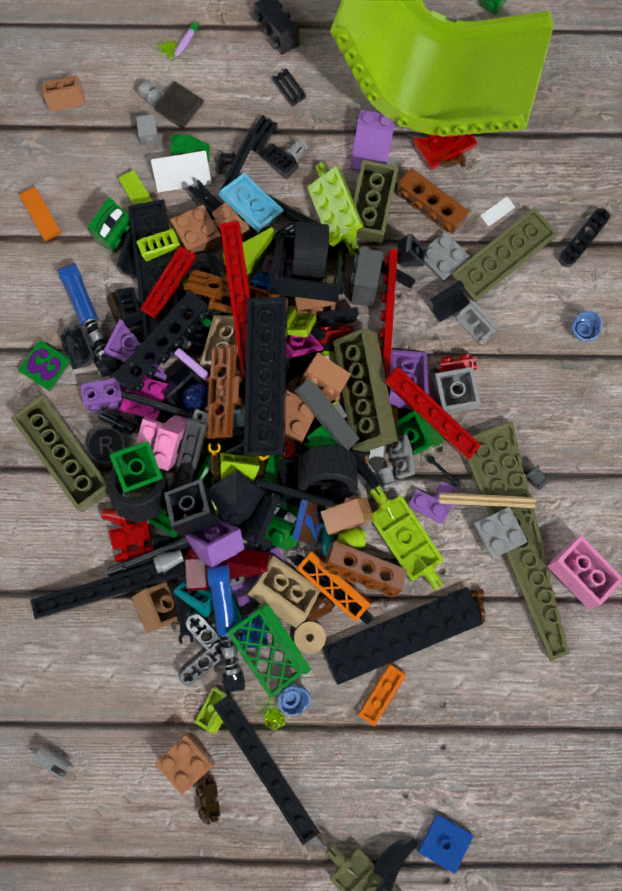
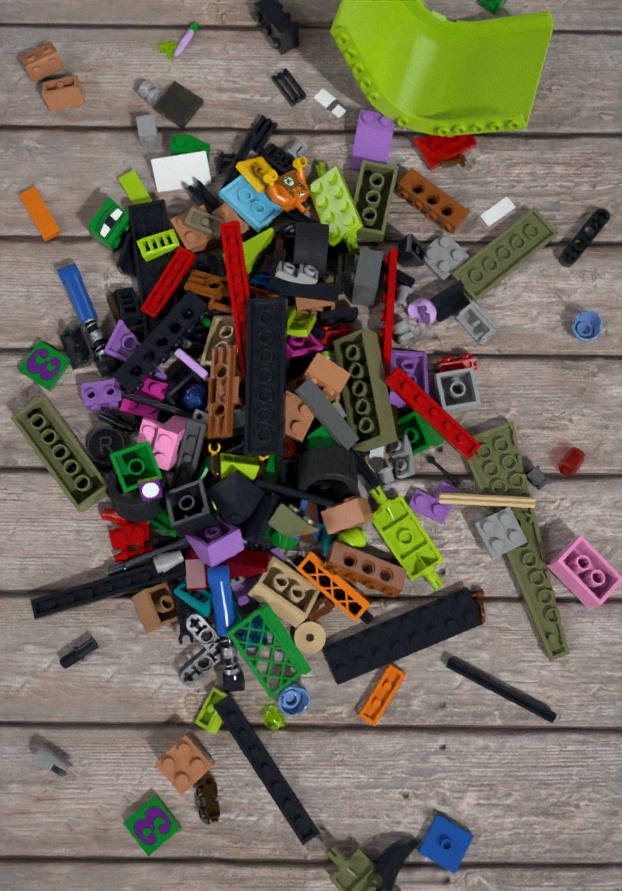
none -> nougat brick [19,41,65,82]
none -> black axle [59,637,99,669]
none -> tile [123,794,181,857]
none -> tile [138,476,163,501]
none -> dark tan plate [184,207,227,240]
none -> yellow tile [236,156,280,193]
none -> torso [263,157,311,214]
none -> olive slope [268,503,319,538]
none -> light grey slope [275,261,318,284]
none -> white sticker [314,88,348,118]
none -> light grey wheel [393,320,416,346]
none -> light grey bush [394,285,413,309]
none -> lavender hair [407,298,437,325]
none -> black axle [446,658,557,723]
none -> clear red brick [558,447,585,476]

